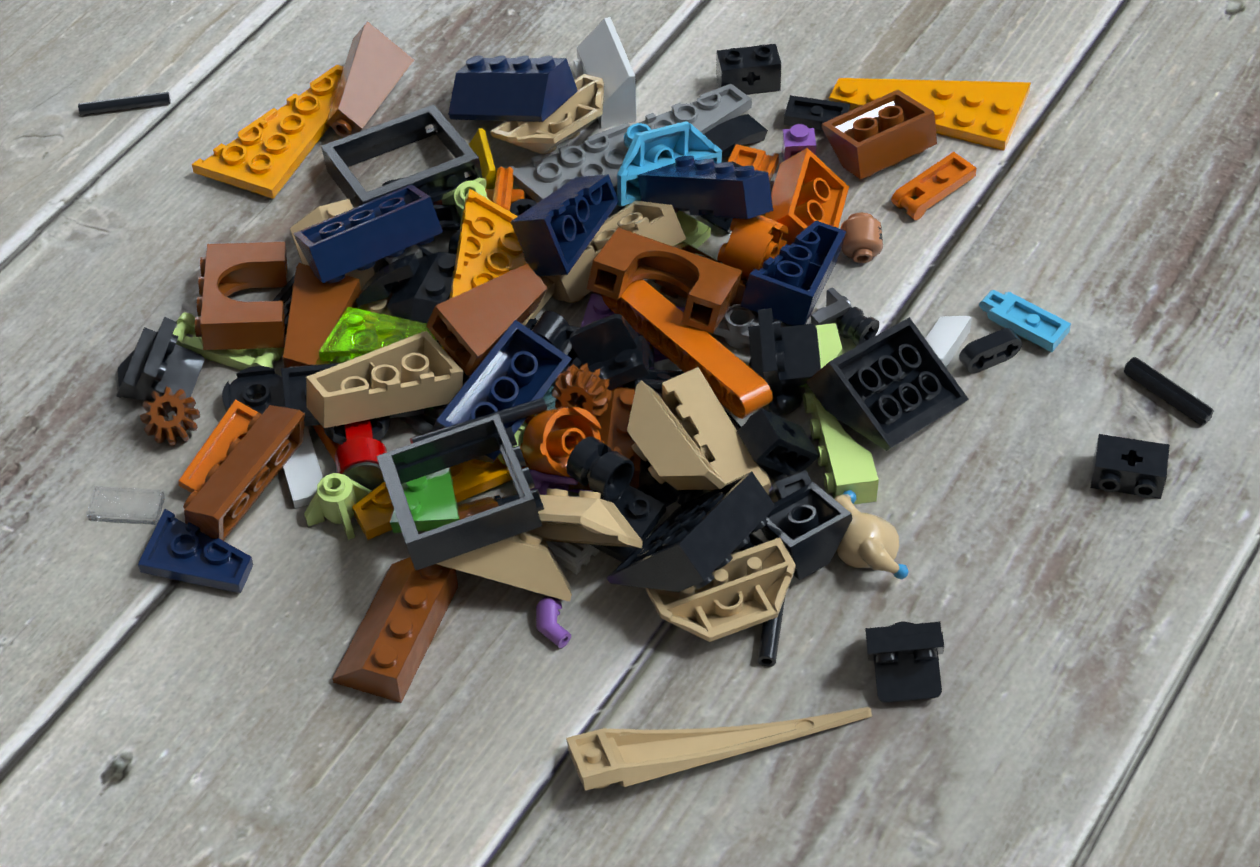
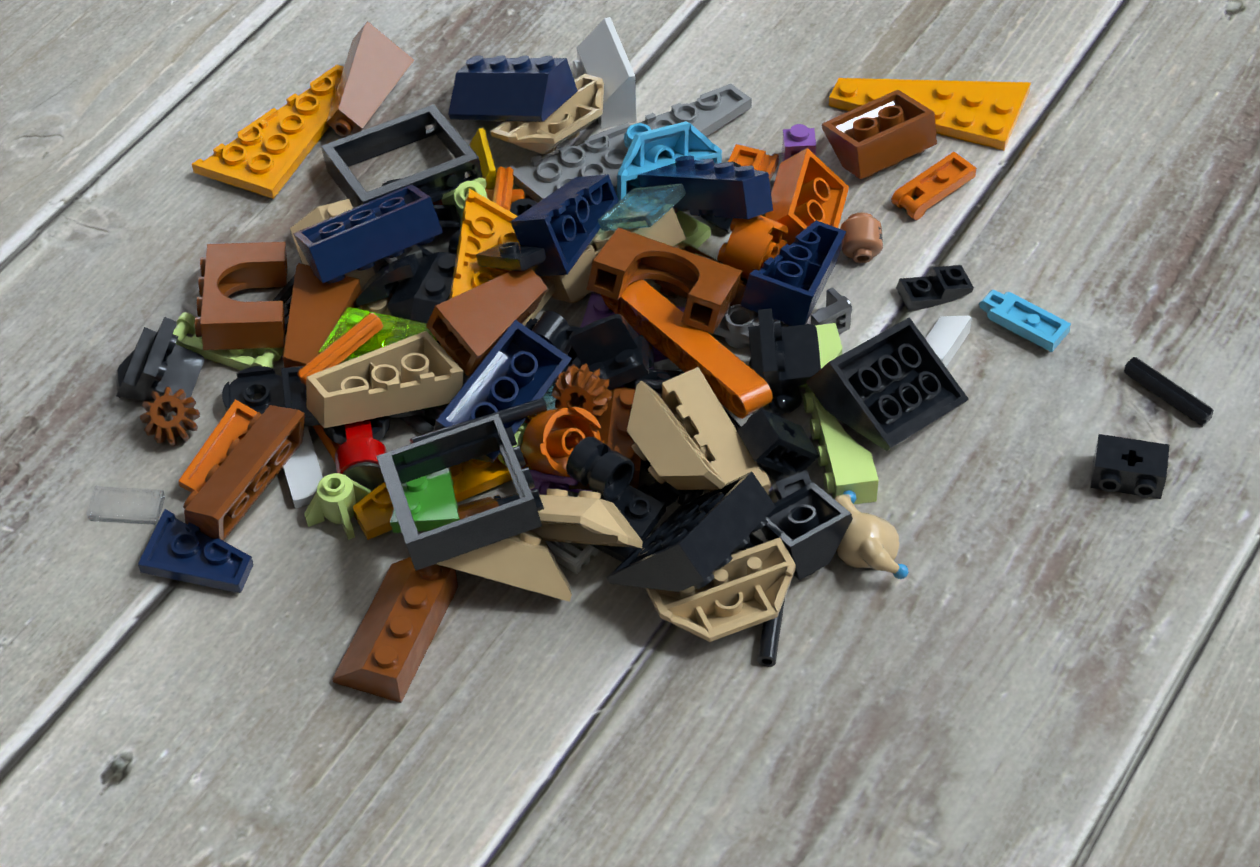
black bar [78,92,171,116] -> none
medium lavender arm [536,597,571,648] -> none
tan plate [566,707,872,791] -> none
black slope [704,114,768,158] -> none
black brick [716,44,782,95] -> none
black plate [784,95,850,130] -> none
black wheel [838,307,879,346] -> none
black piece [865,621,944,703] -> none
black beam [959,328,1022,373] -> none
none -> orange axle [297,313,383,385]
none -> black plate [476,242,546,271]
none -> clear light blue tile [597,184,686,231]
none -> black slope [896,265,974,311]

